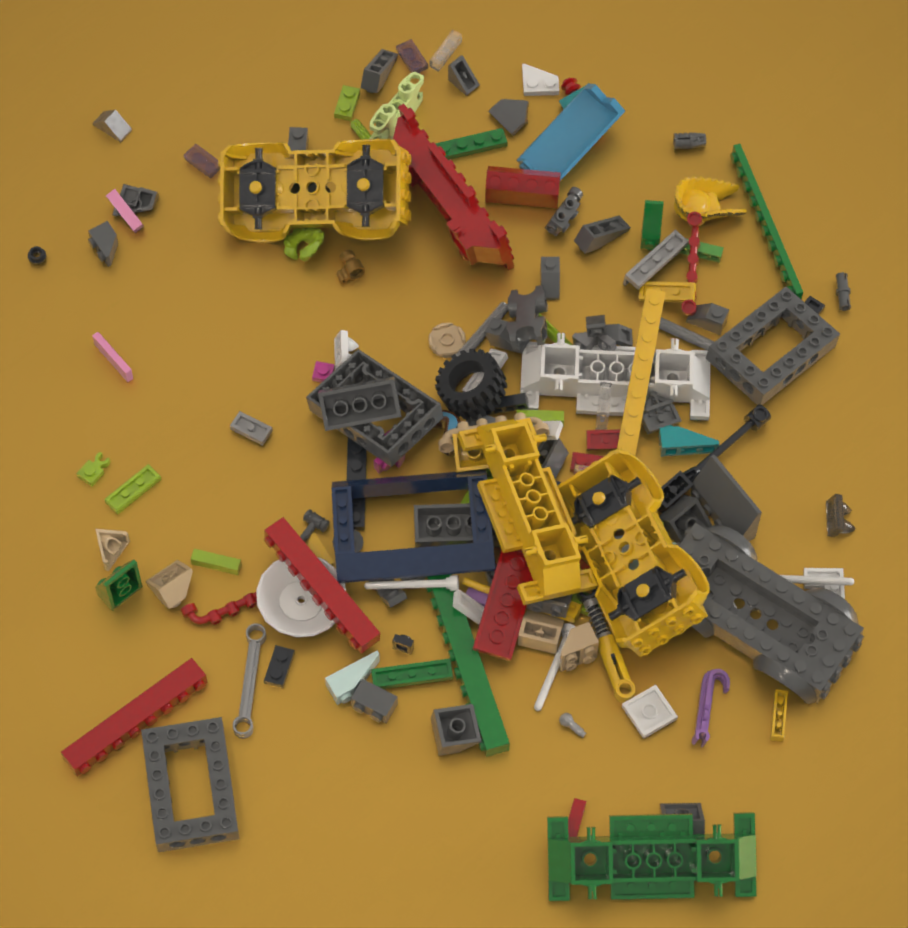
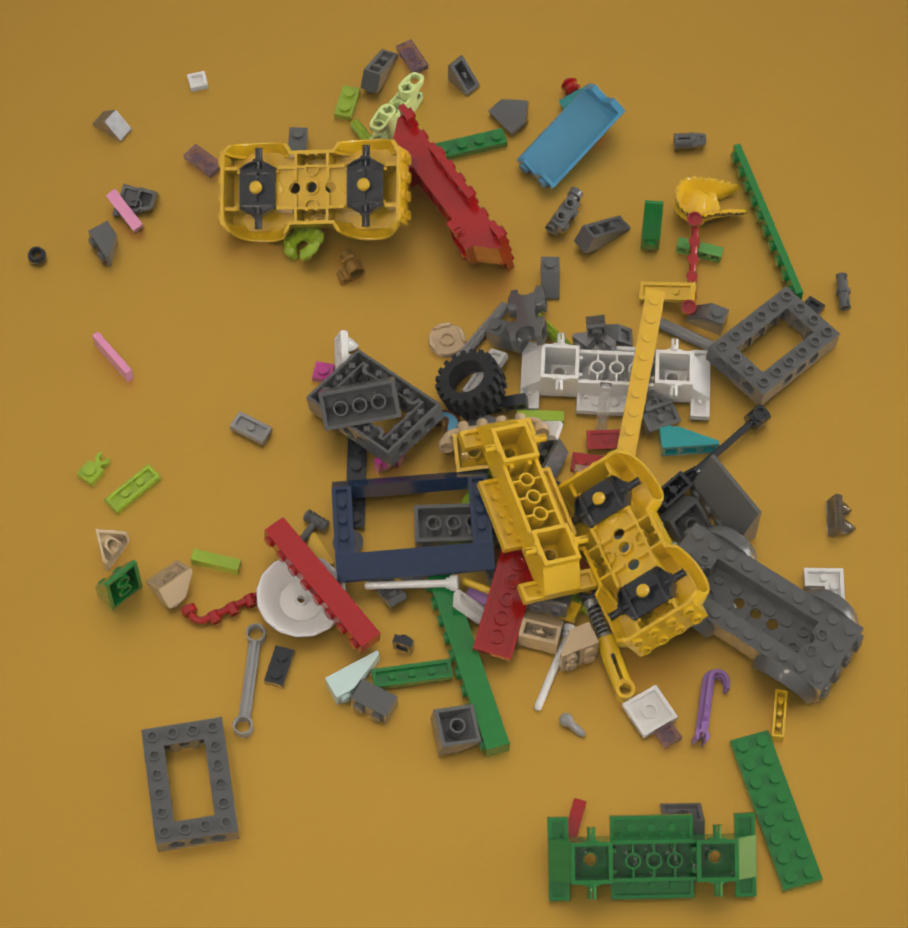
red brick [61,658,208,777] -> none
clear piece [429,30,462,71] -> none
red slope [485,166,561,209] -> none
white wing [522,64,559,96] -> none
light grey panel [623,230,689,289] -> none
white piece [780,575,854,586] -> none
none -> white tile [187,71,209,92]
none -> plate [654,721,682,749]
none -> green plate [729,730,823,892]

